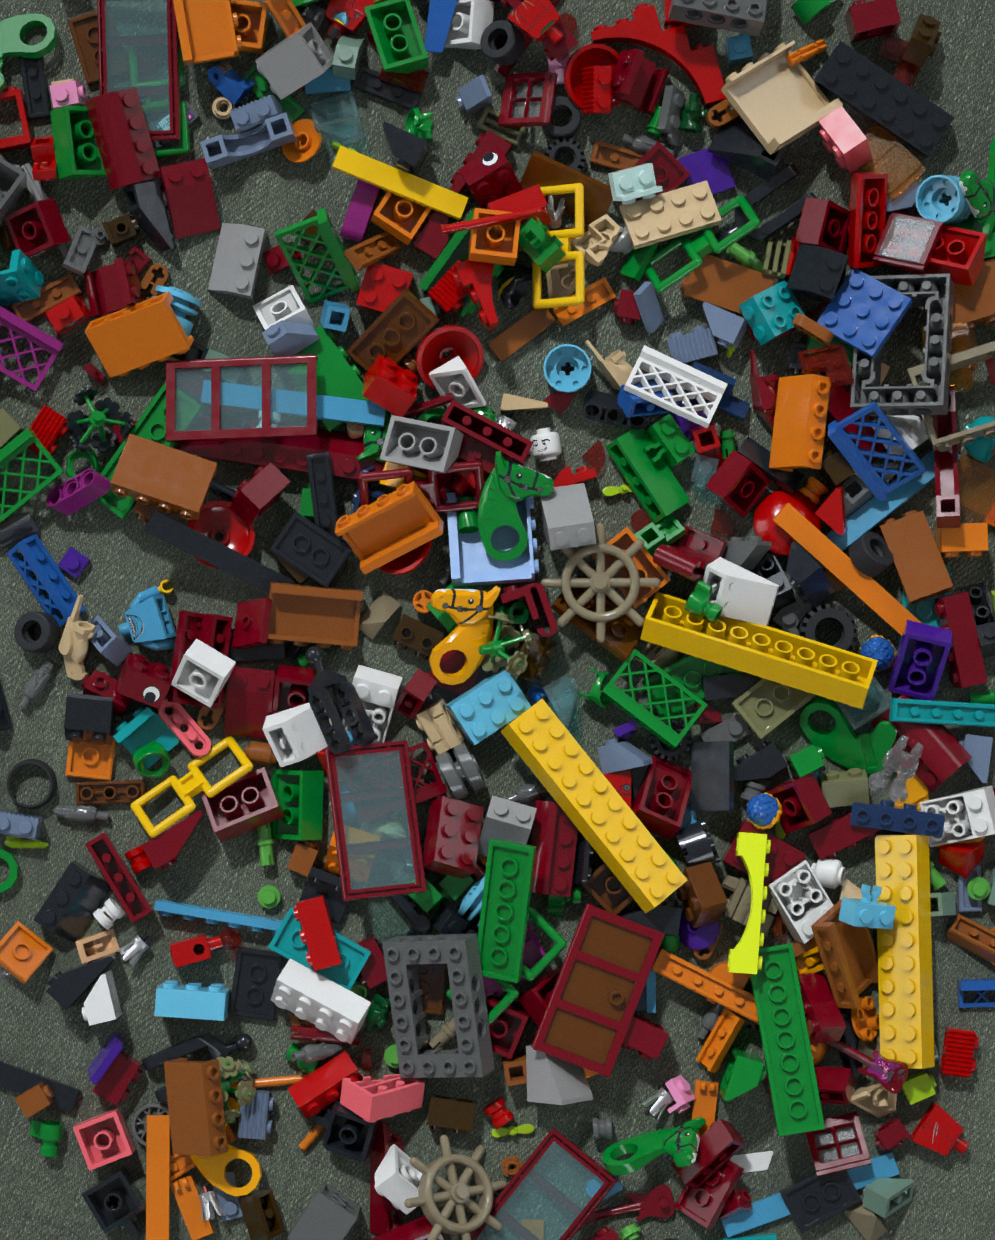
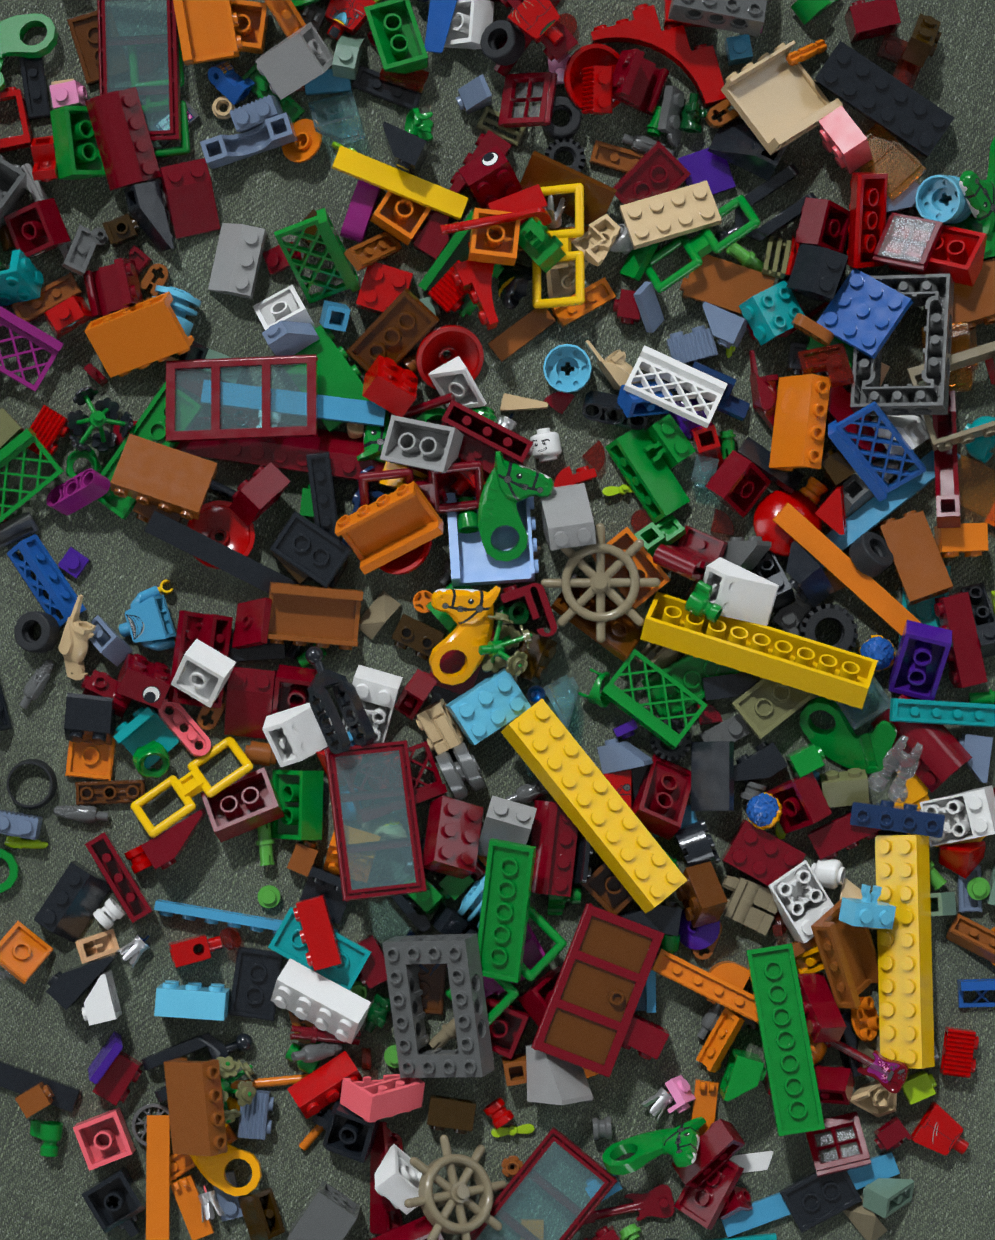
light aqua bracket [608,163,663,205] -> none
neon yellow arch [727,832,771,974] -> none

